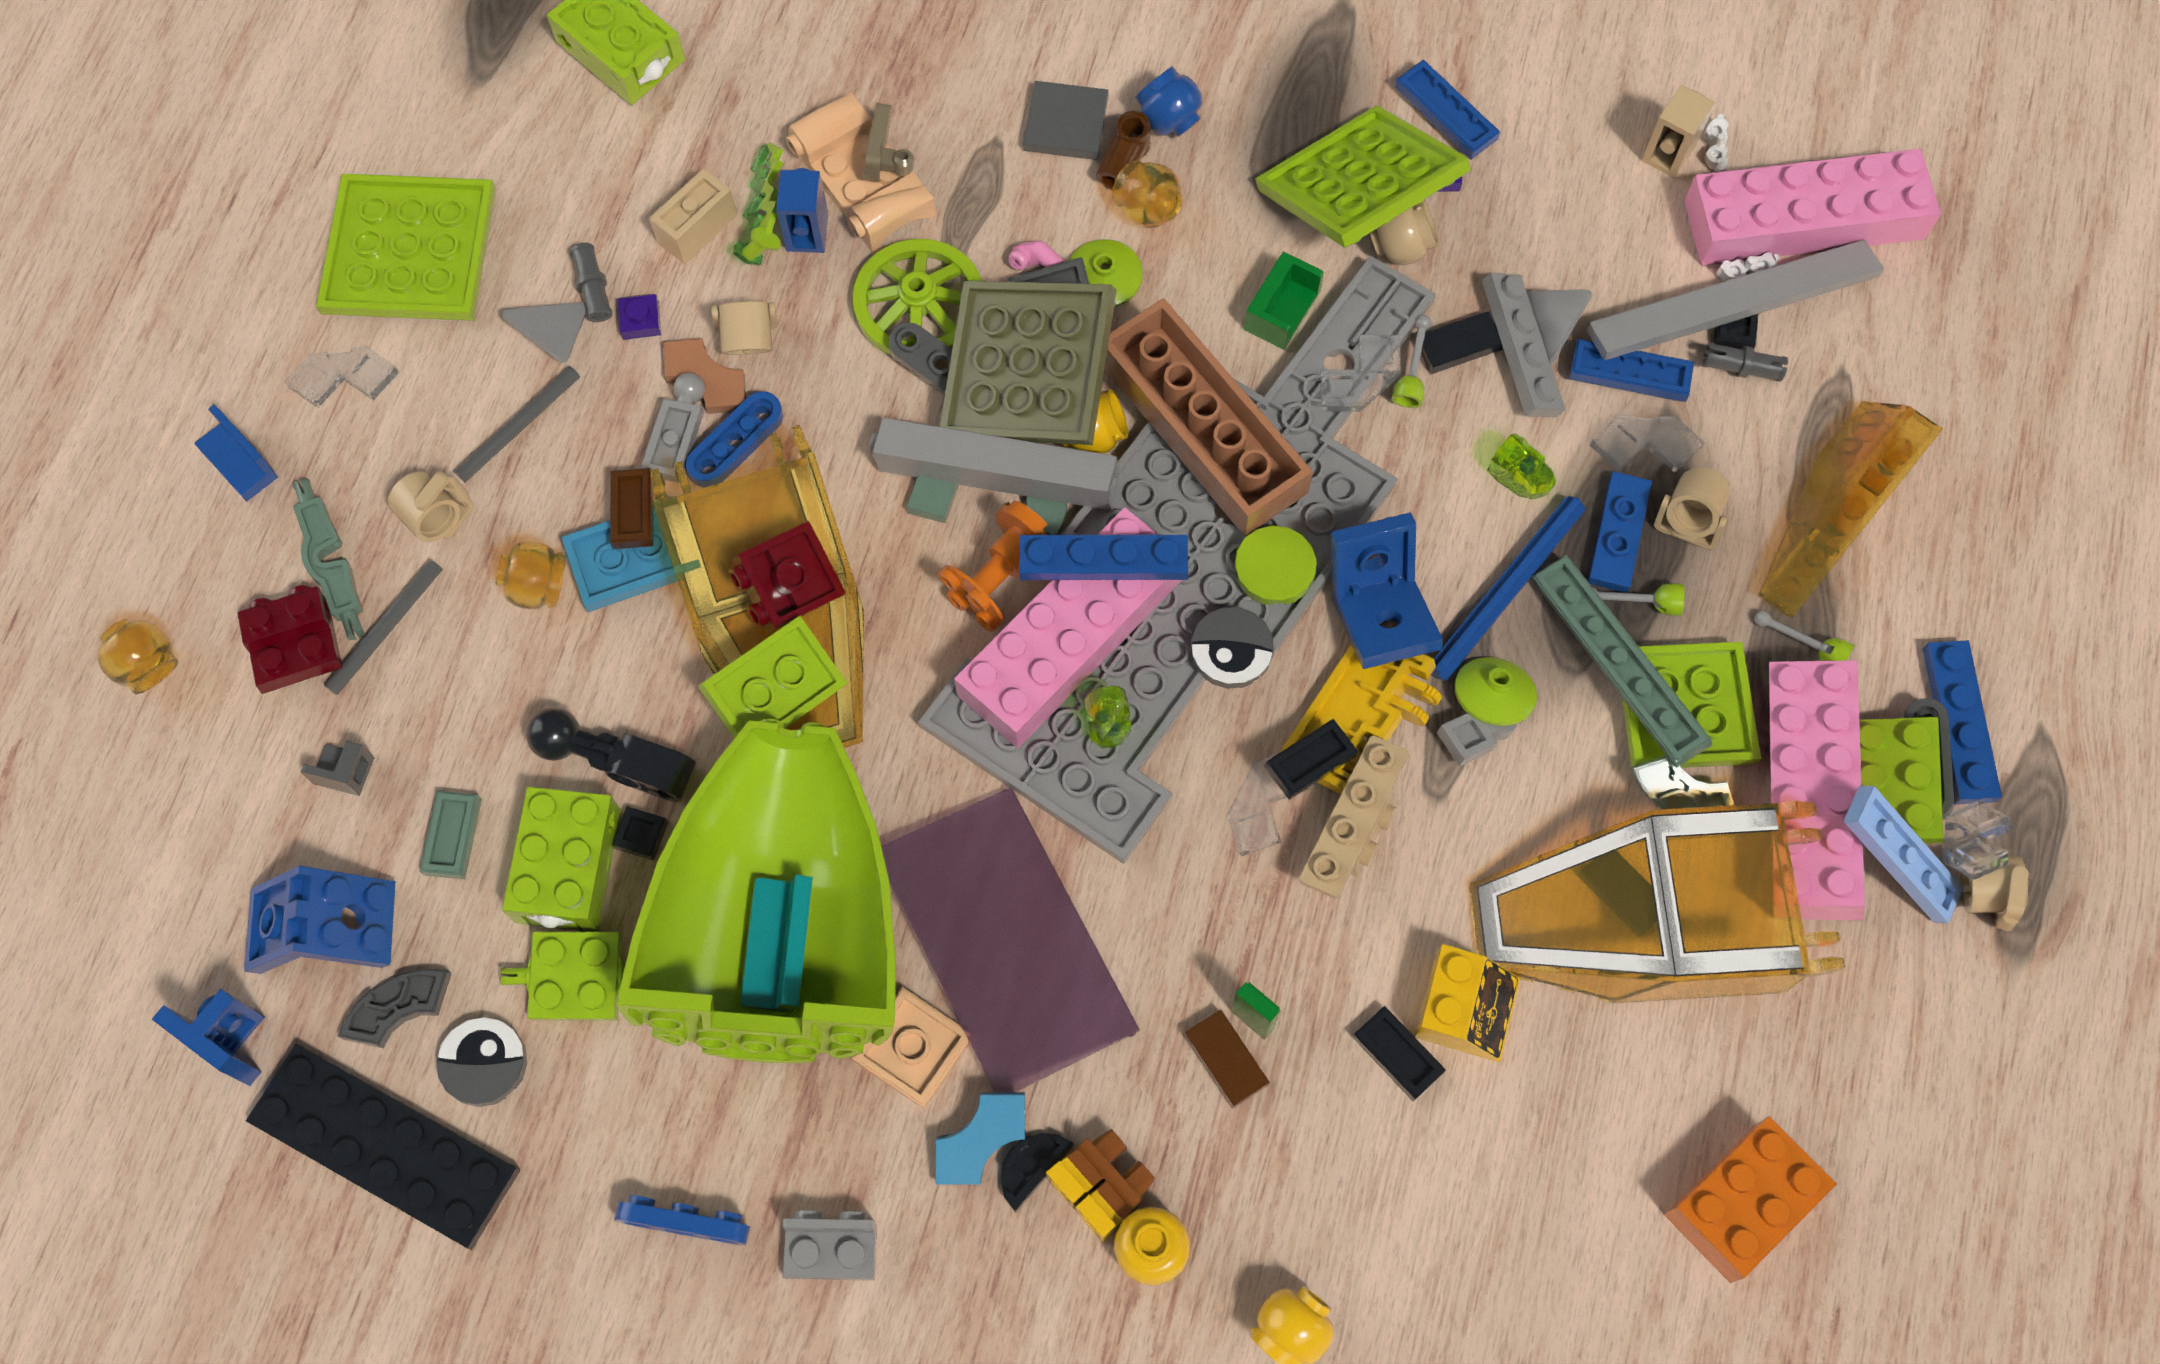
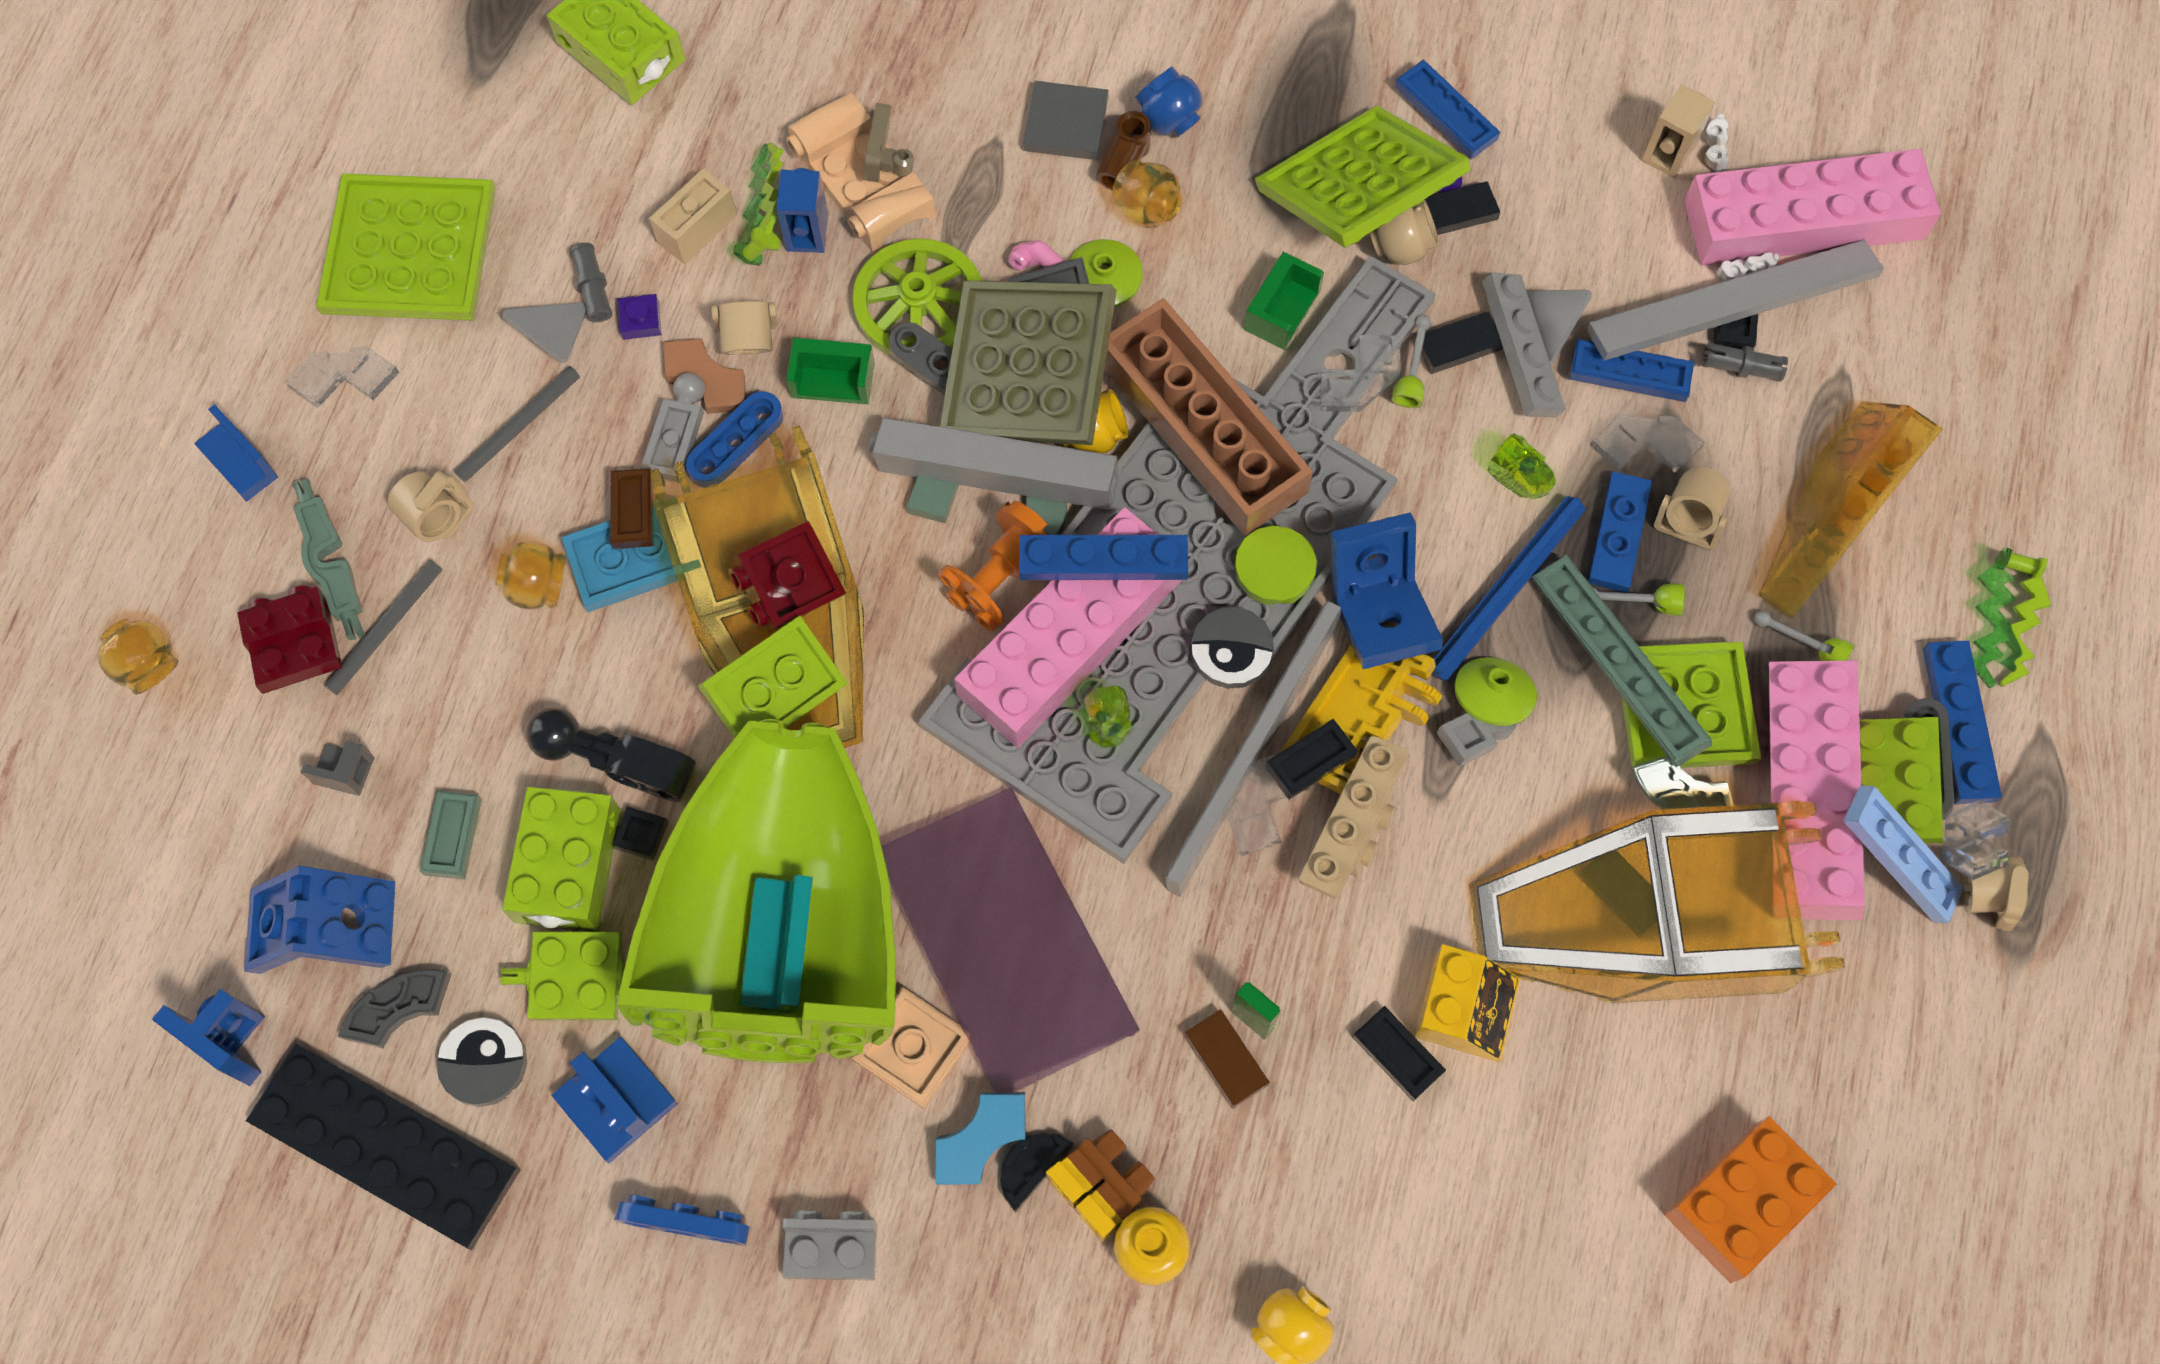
none -> blue bracket [551,1037,678,1164]
none -> green panel [787,338,875,405]
none -> light grey tile [1165,601,1341,897]
none -> black tile [1425,181,1501,235]
none -> piece [1972,548,2052,688]

